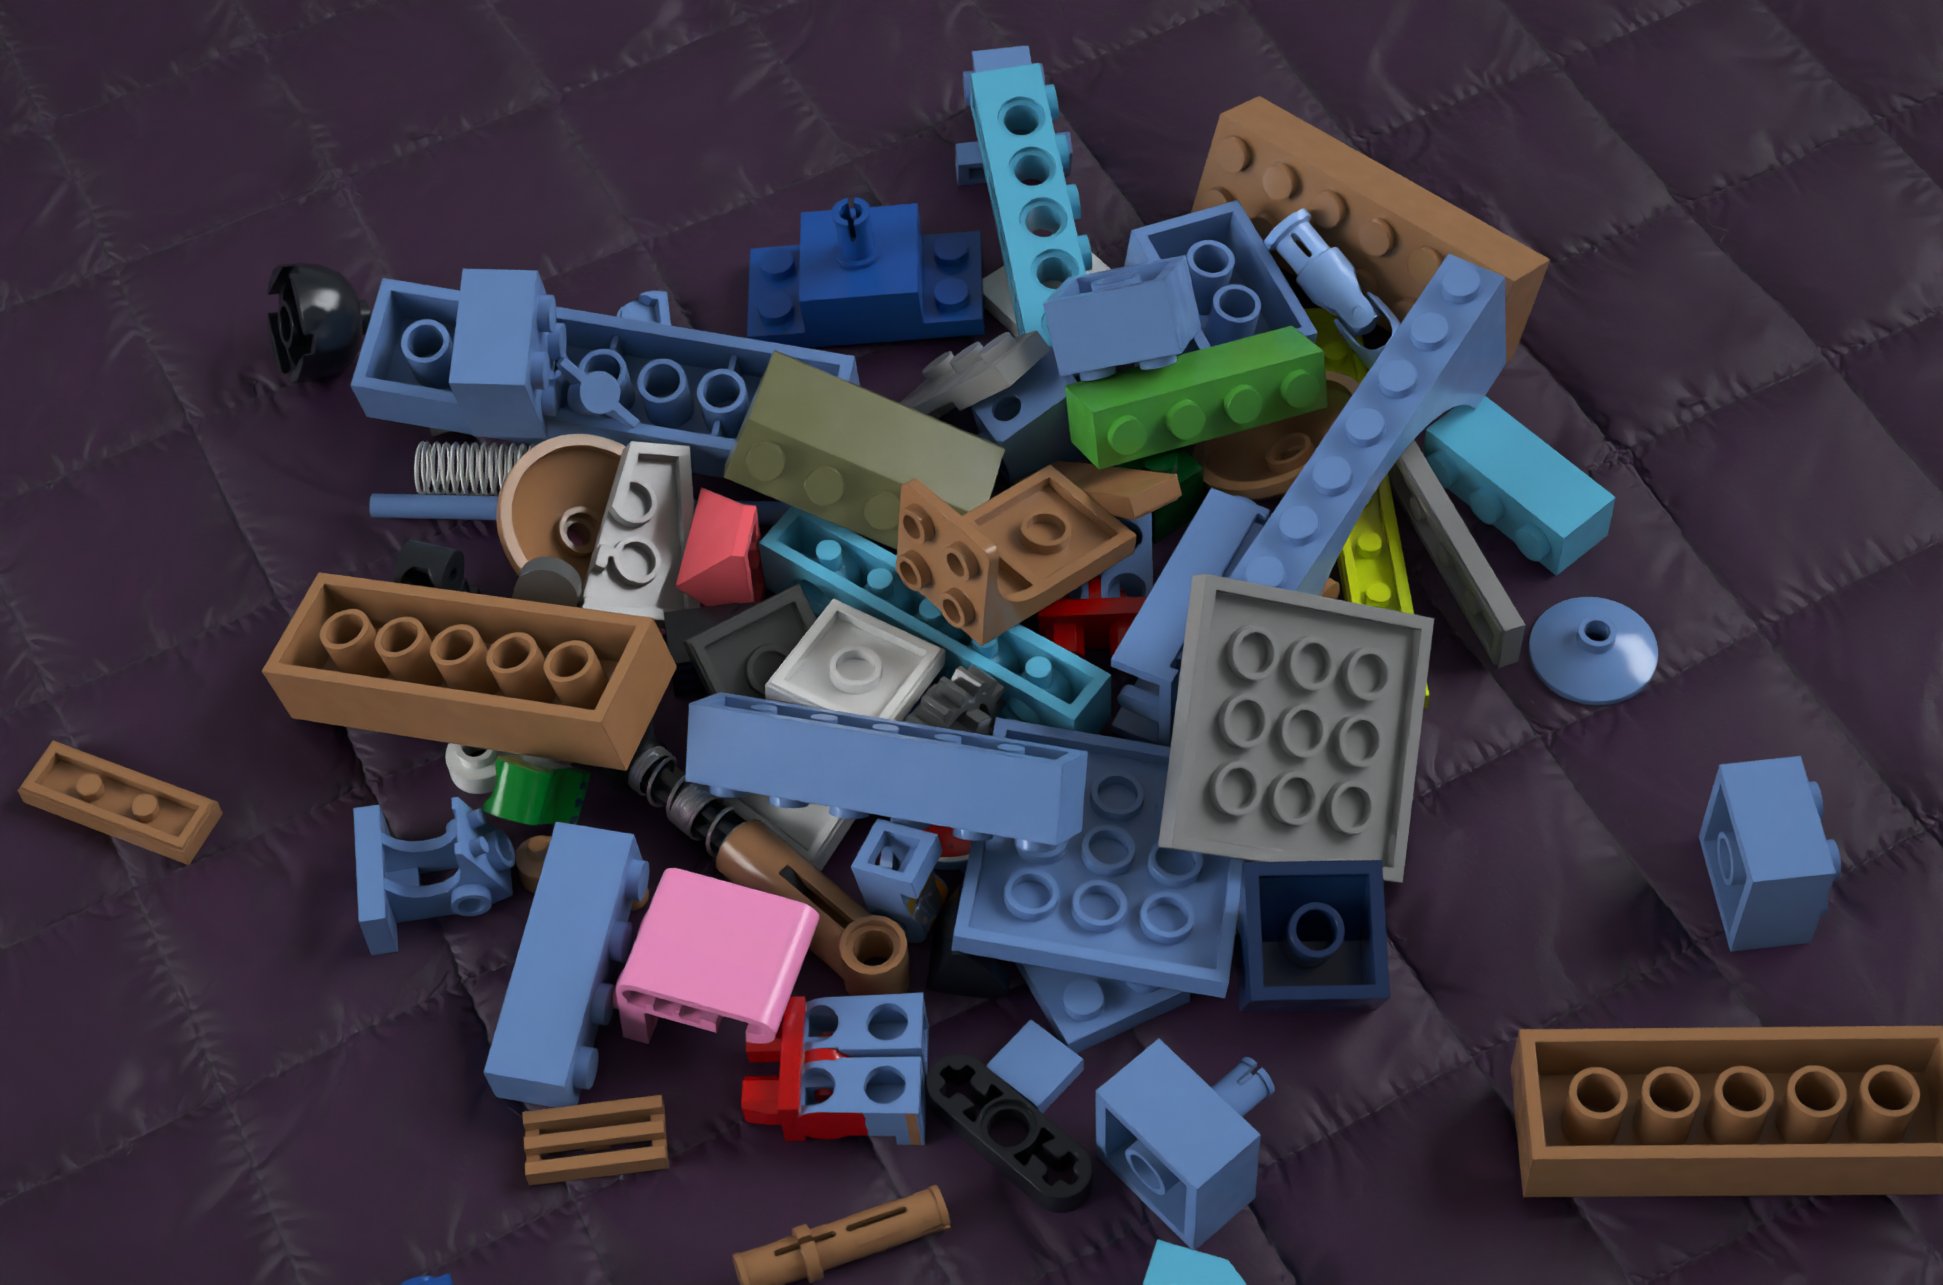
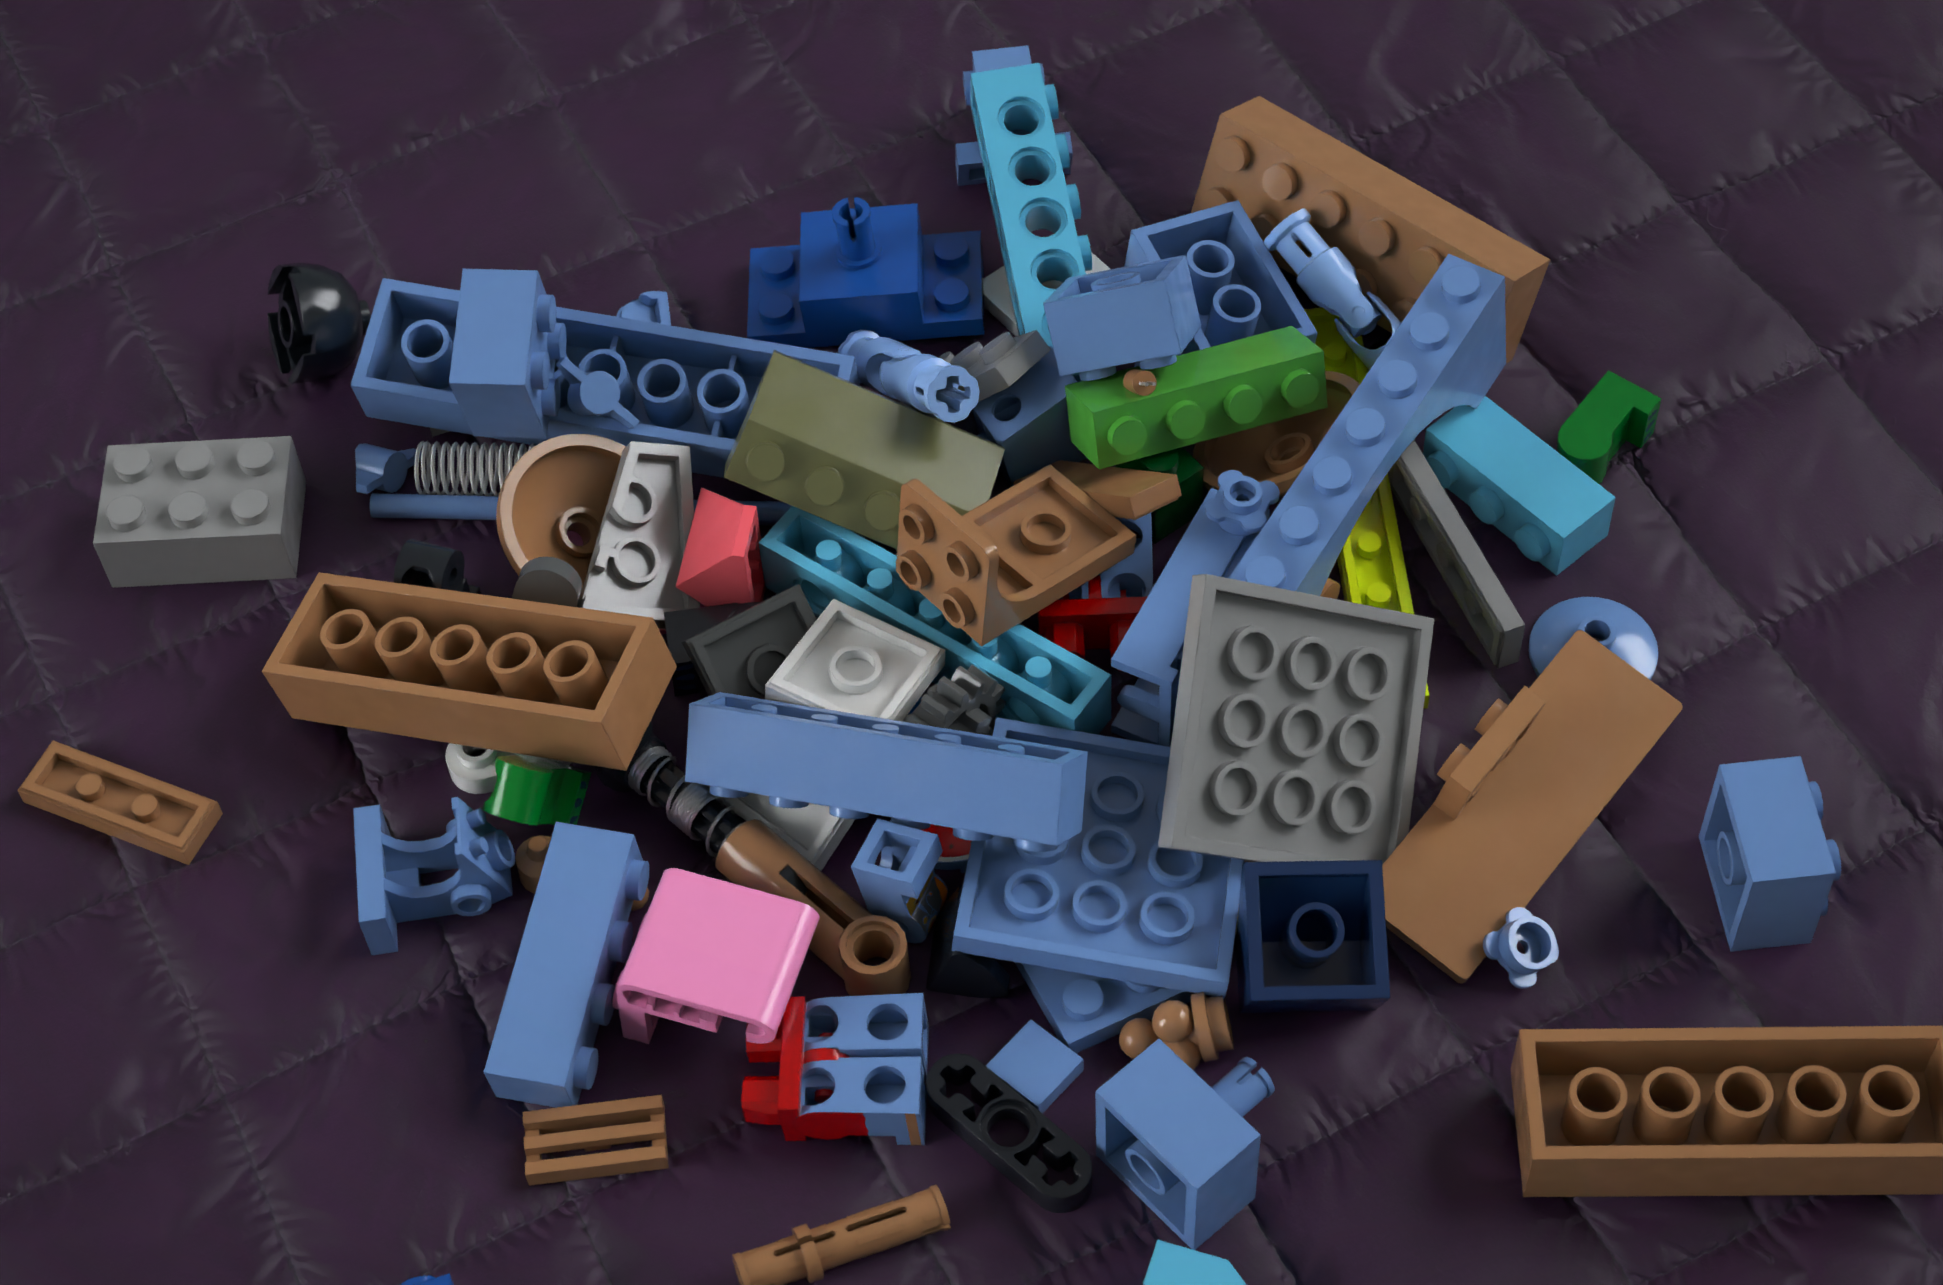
none -> light grey brick [93,436,306,588]
none -> medium blue piece [355,443,422,494]
none -> light blue piece [838,329,980,423]
none -> medium nougat piece [1119,992,1234,1070]
none -> medium nougat piece [1123,369,1157,396]
none -> medium blue plate [1205,470,1280,536]
none -> medium nougat bracket [1382,630,1683,984]
none -> medium blue plate [1483,907,1559,989]
none -> green leg [1557,370,1661,484]

